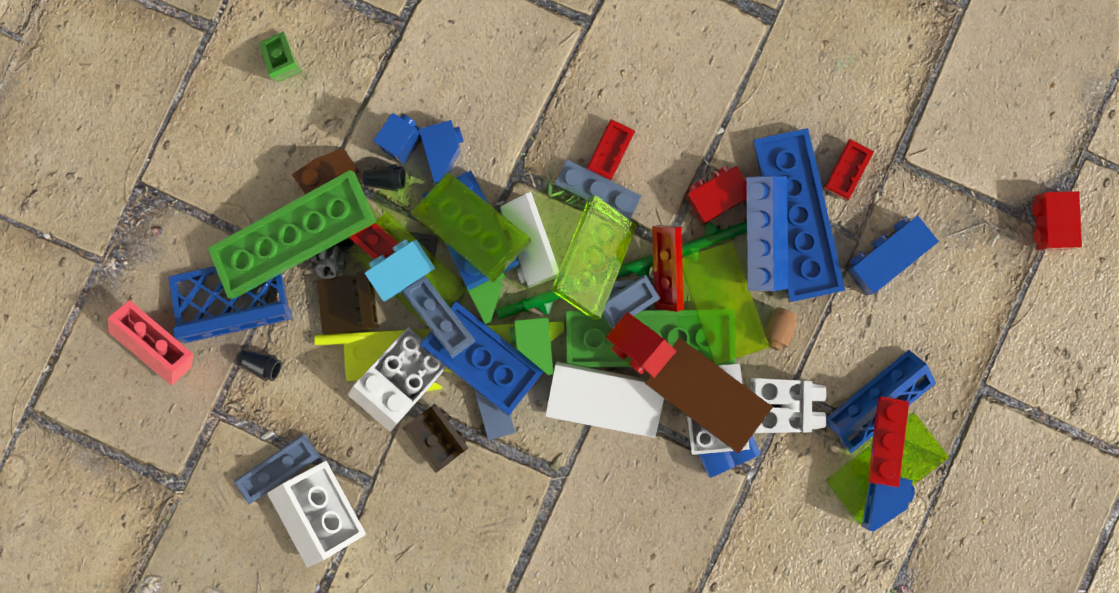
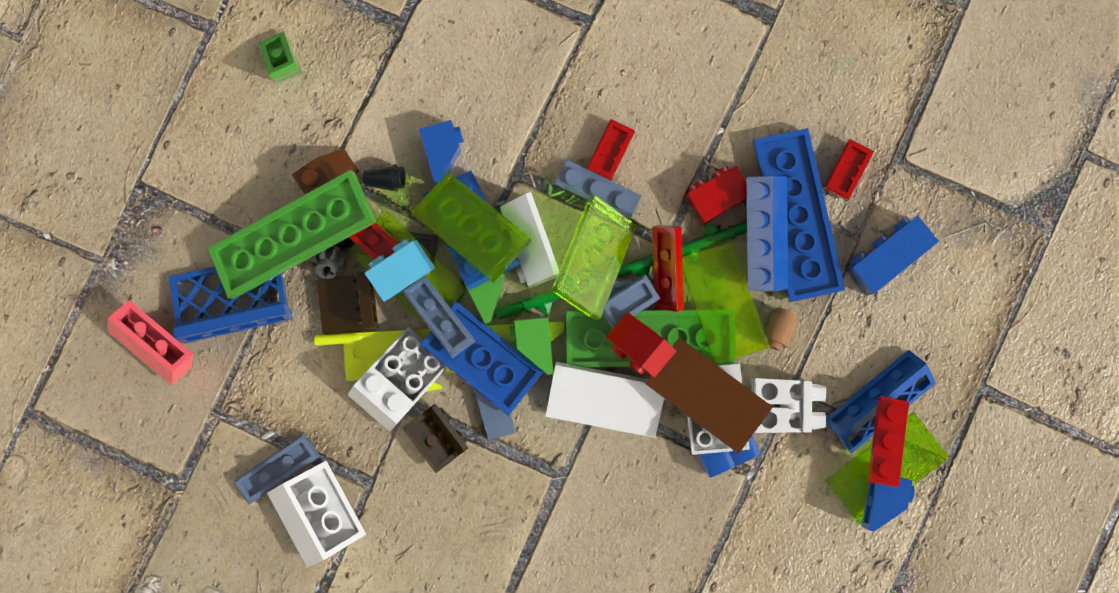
black cone [237,350,282,381] -> none
blue brick [373,112,422,165] -> none
red brick [1032,191,1082,251] -> none

